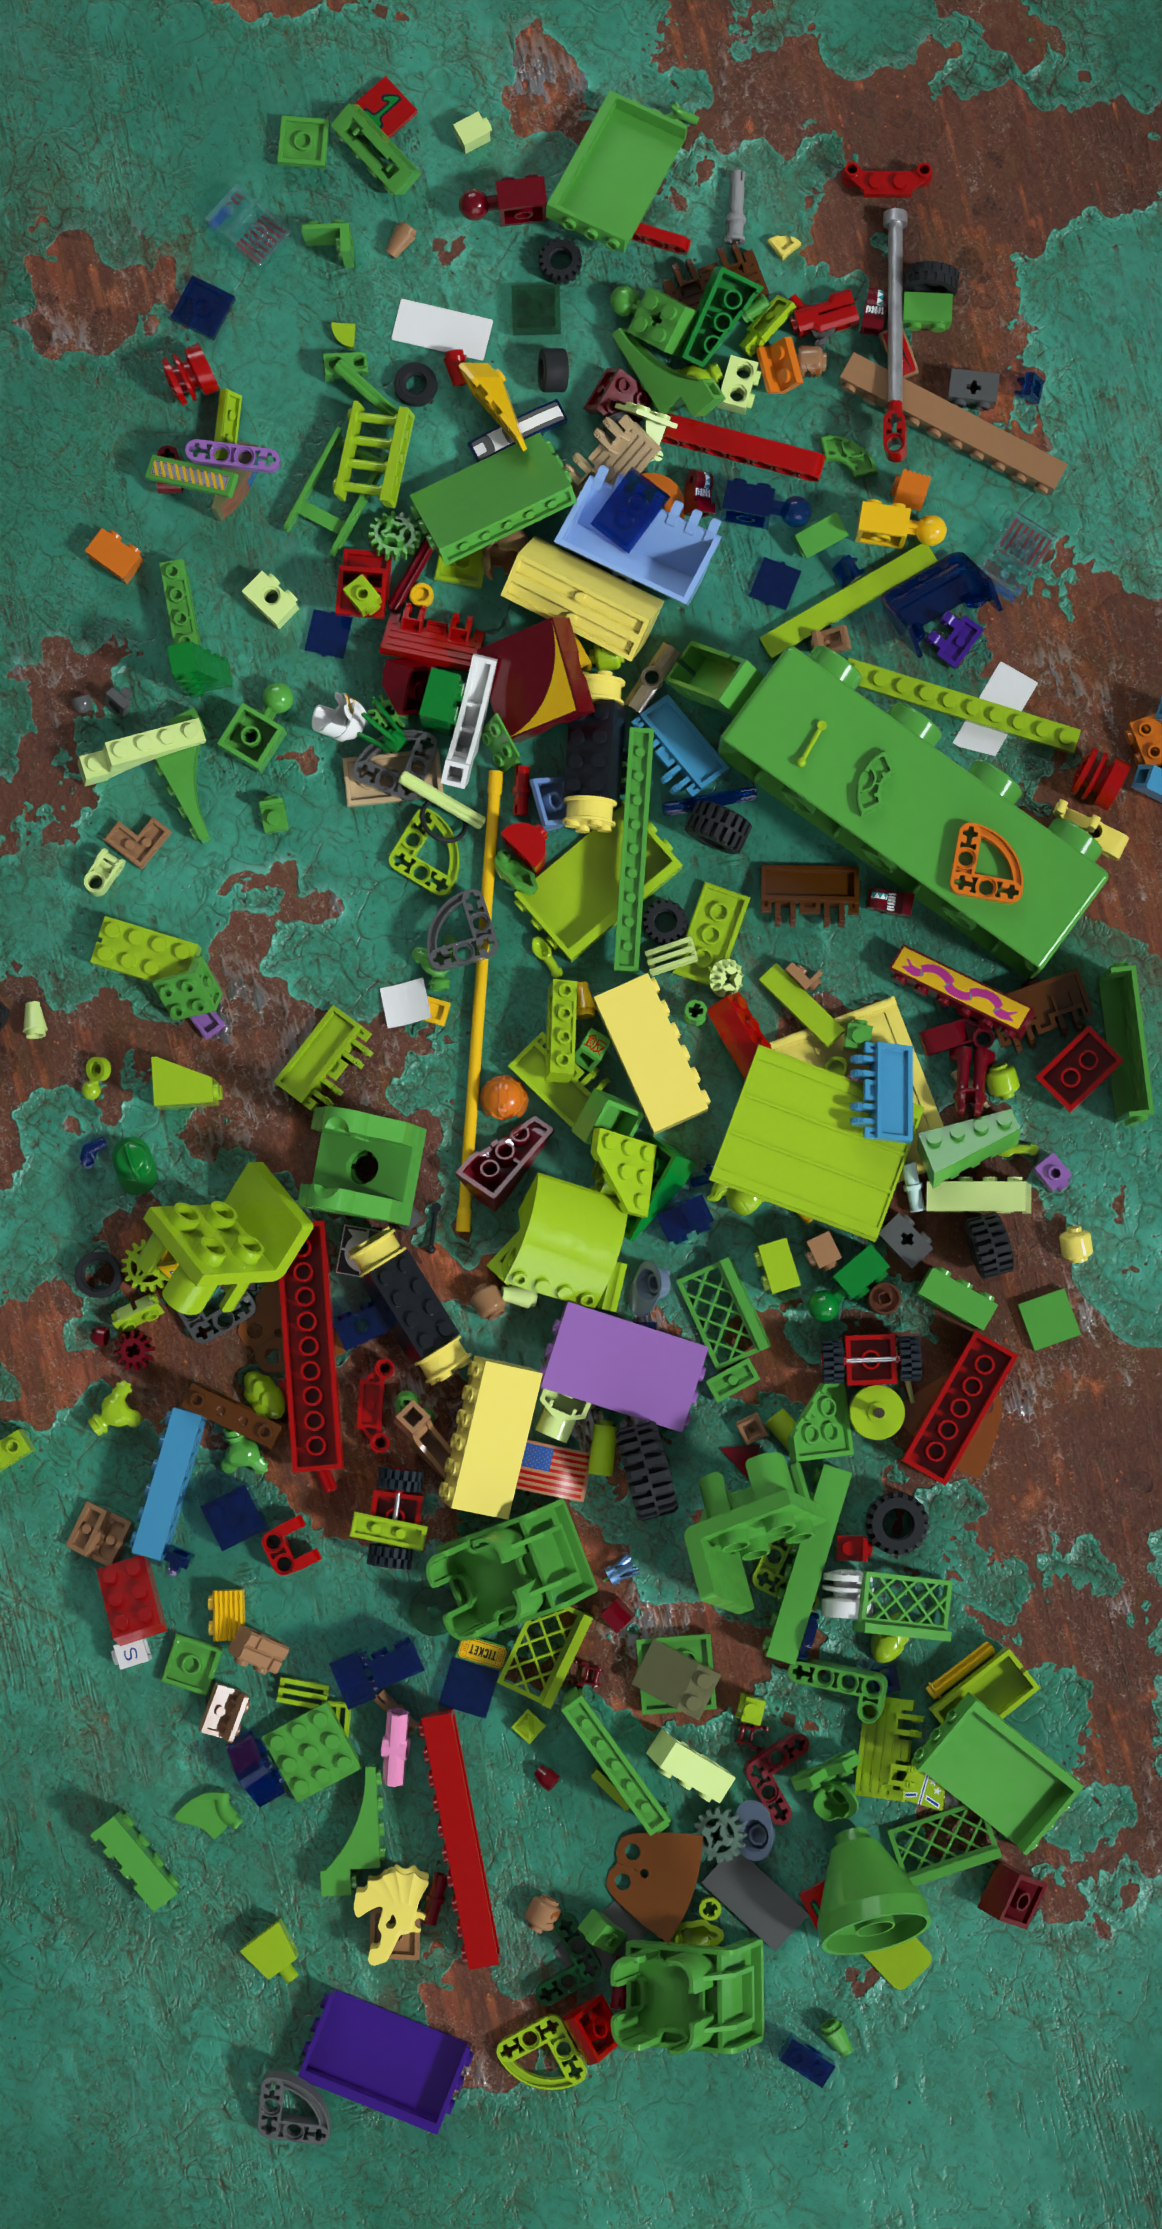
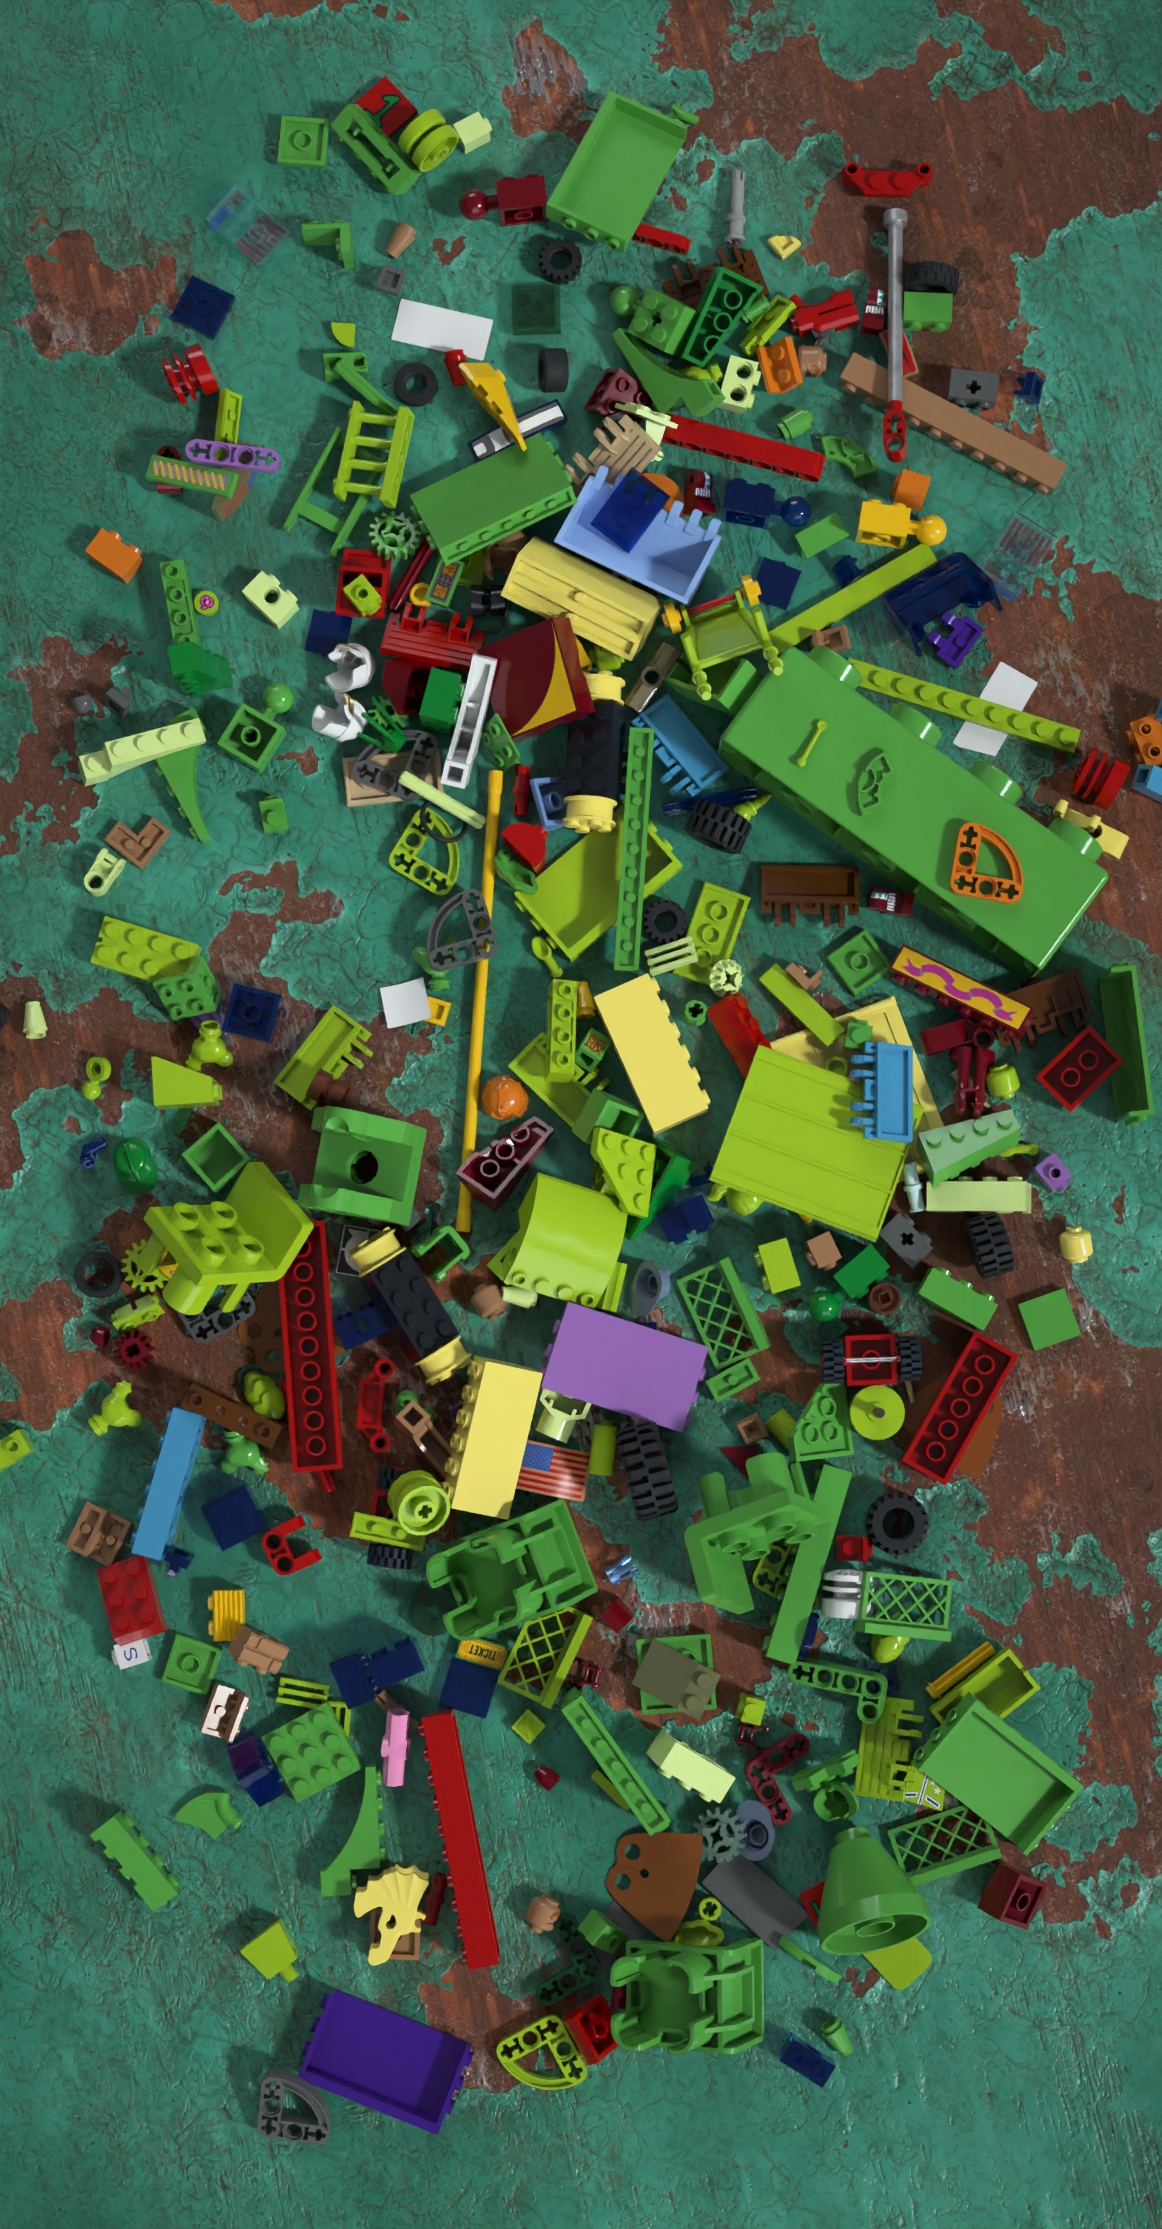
none -> bright green piece [182,1122,254,1193]
none -> lime animal [185,1020,233,1071]
none -> lime tile [194,591,219,616]
none -> clear blue brick [222,983,285,1045]
none -> copper wheel [306,1068,351,1107]
none -> white helmet [325,643,376,693]
none -> dark grey tile [376,265,407,297]
none -> lime wheel [387,1470,451,1536]
none -> lime wheel [398,109,460,172]
none -> bright green piece [408,1226,470,1283]
none -> tile [425,558,465,609]
none -> black wheel [470,585,506,617]
none -> lime piece [661,574,783,701]
none -> lime bar [733,793,772,821]
none -> bright green brick [776,407,813,441]
none -> bright green tile [778,1936,841,1983]
none -> bright green tile [825,928,891,997]

